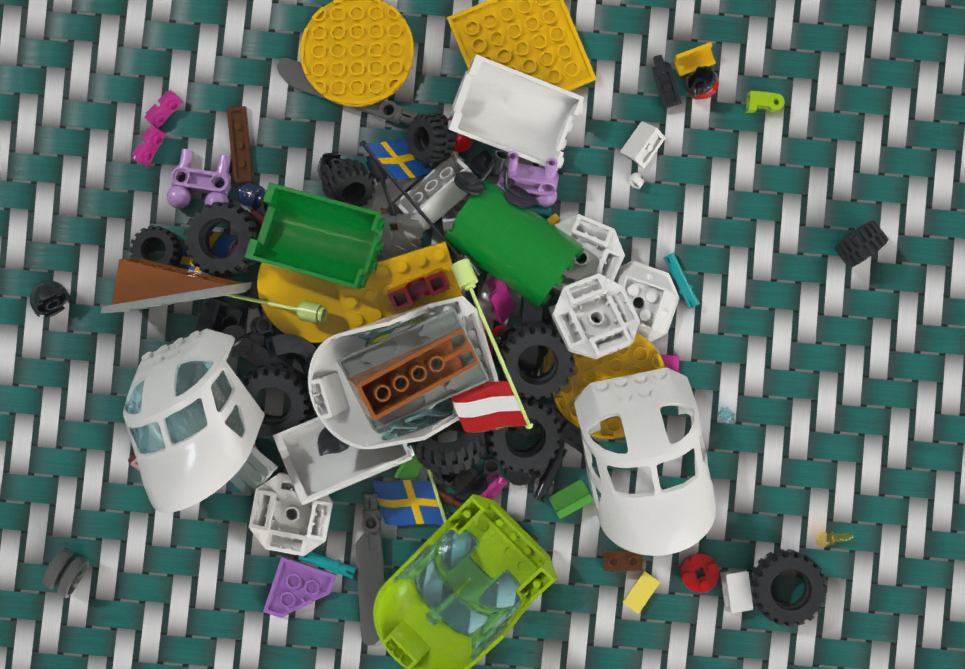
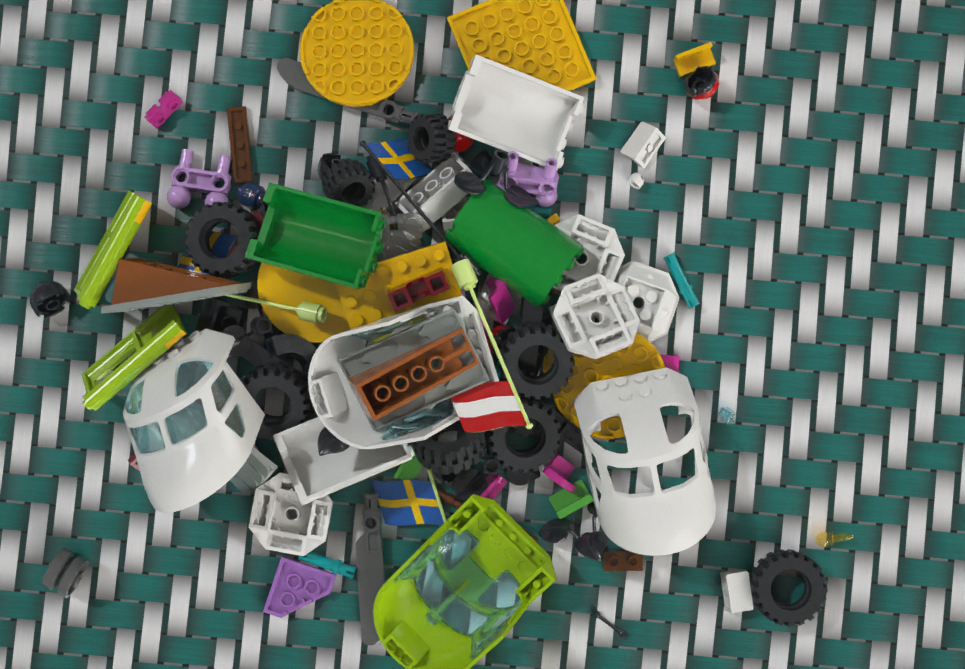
black tyre [130,226,183,266] -> none
dark pink hinge [132,126,166,167] -> none
black pin [533,447,568,503] -> none
light yellow tile [622,571,660,614] -> none
black hinge [652,54,682,110] -> none
red plate [680,553,719,592] -> none
lime leg [745,91,785,113] -> none
black tyre [834,220,889,268] -> none
none -> lime piece [74,191,152,309]
none -> lime piece [81,304,187,411]
none -> black plant [539,495,608,561]
none -> dark pink panel [542,453,577,493]
none -> black hinge [593,611,627,638]

